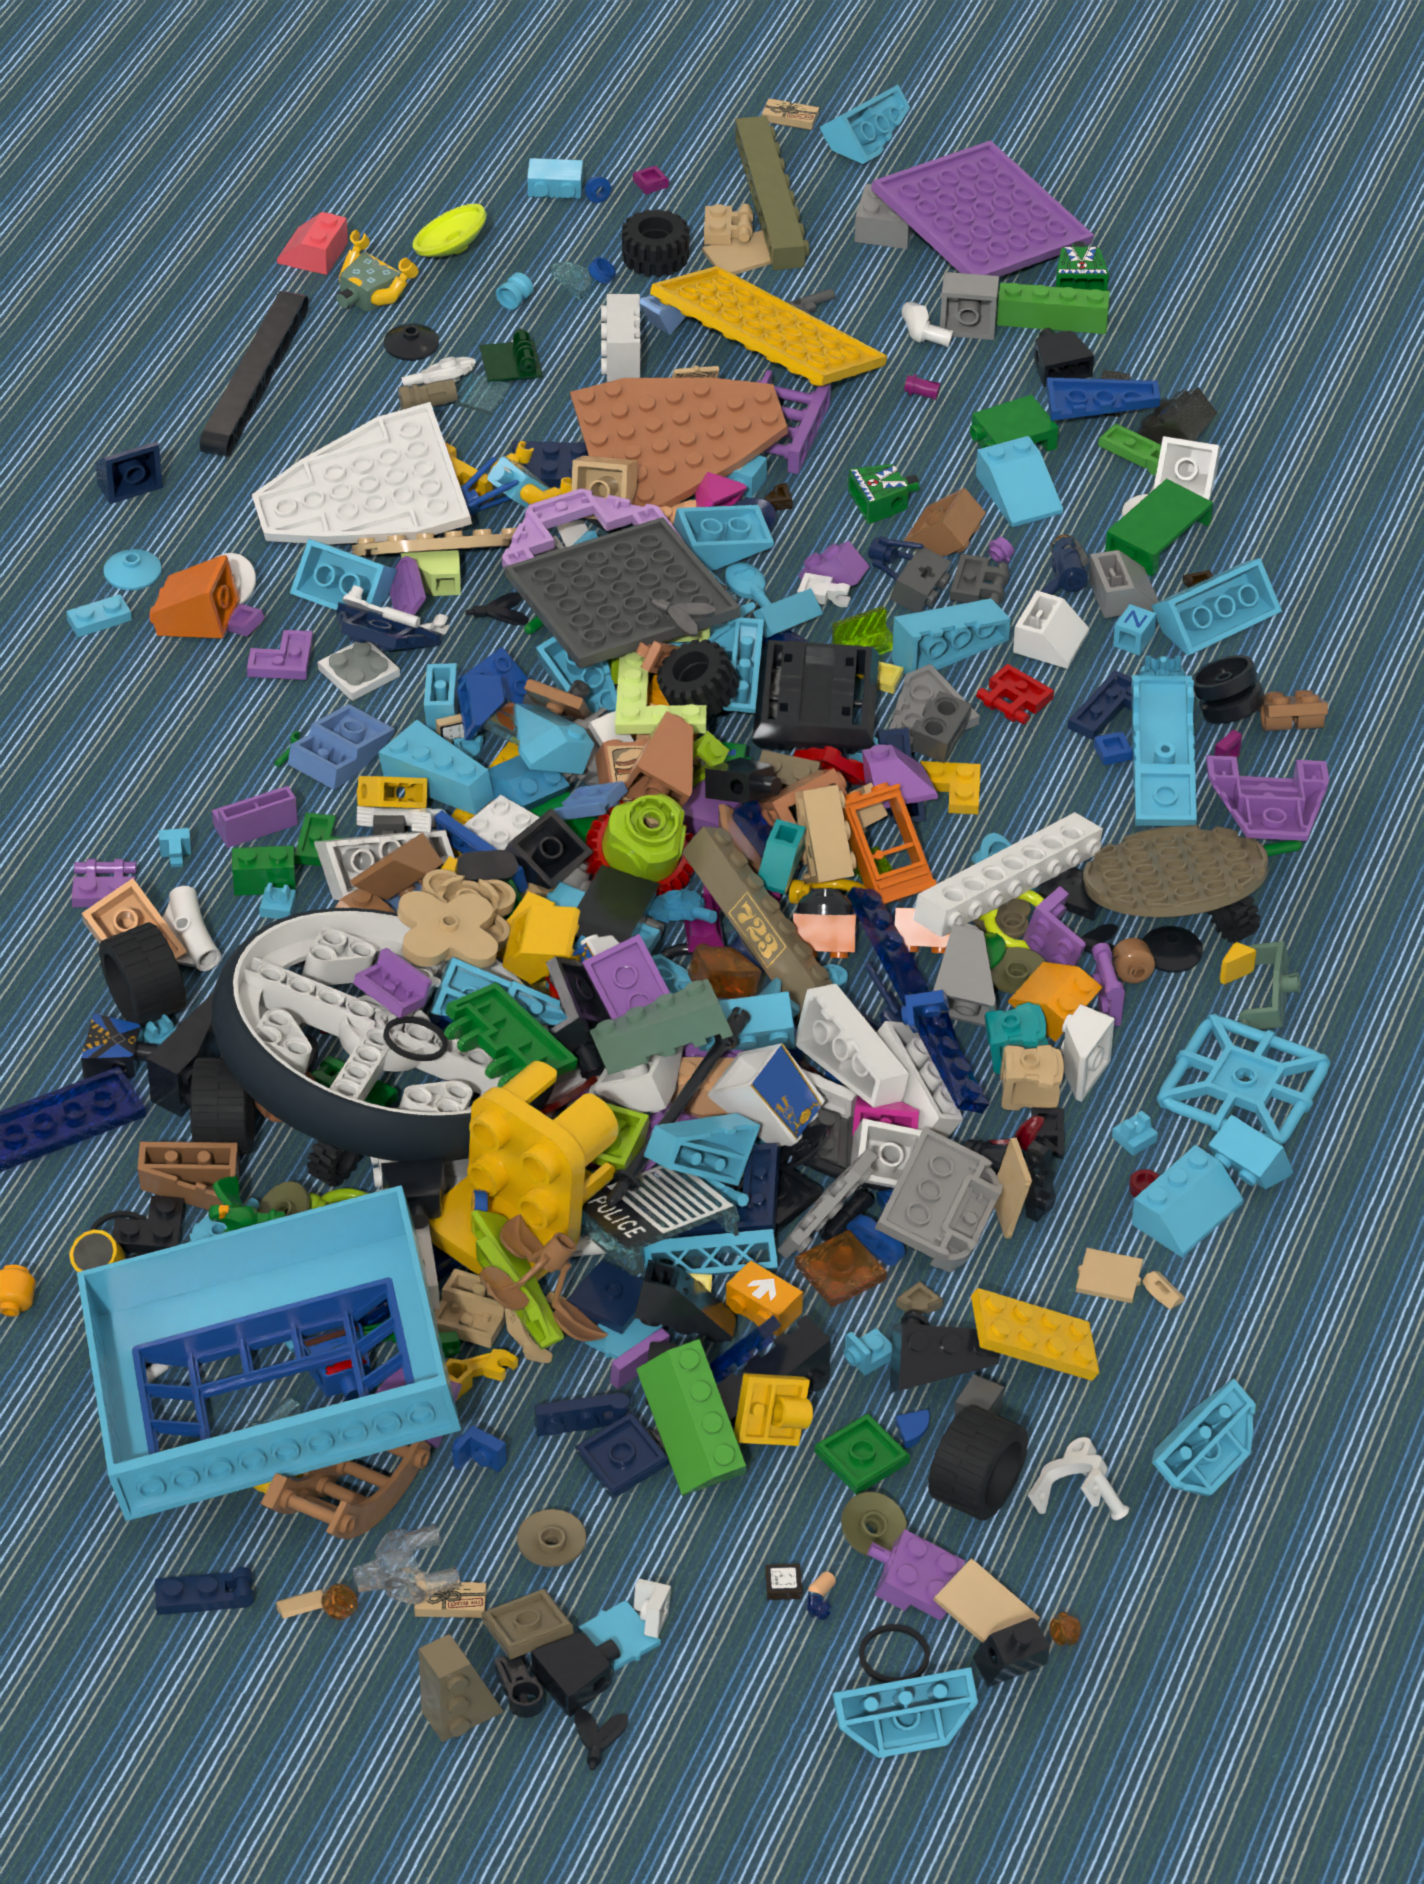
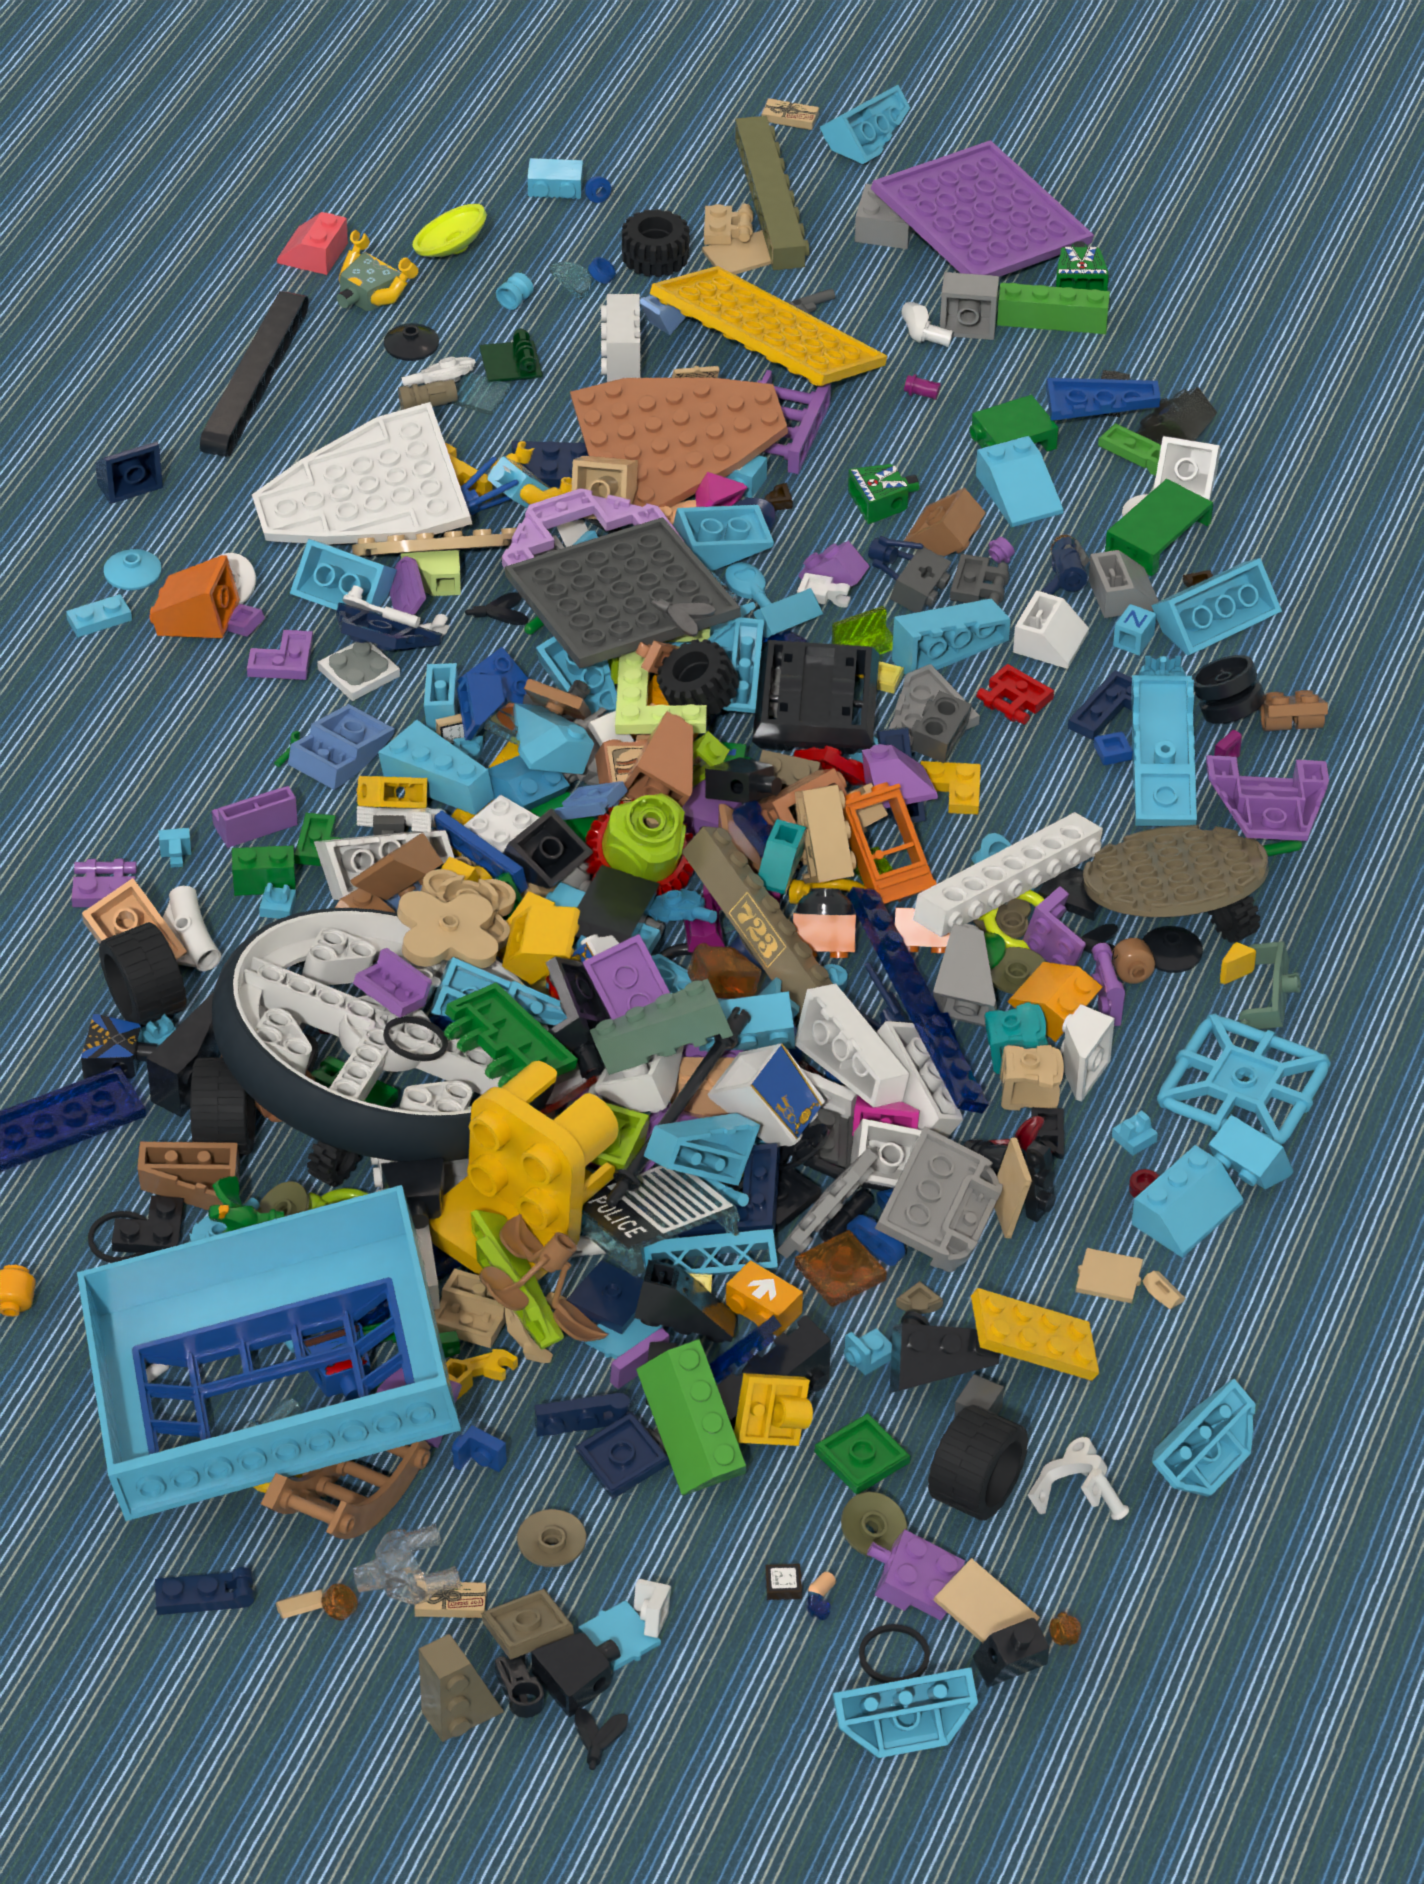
pearl dark grey piece [69,1230,125,1272] -> none
black tile [455,850,518,883] -> none
blue tile [471,1190,488,1212] -> none
magenta tile [633,165,669,195] -> none
blue tile [895,1409,930,1449] -> none
blue bracket [901,990,949,1033] -> none
black torso [1034,328,1094,387] -> none

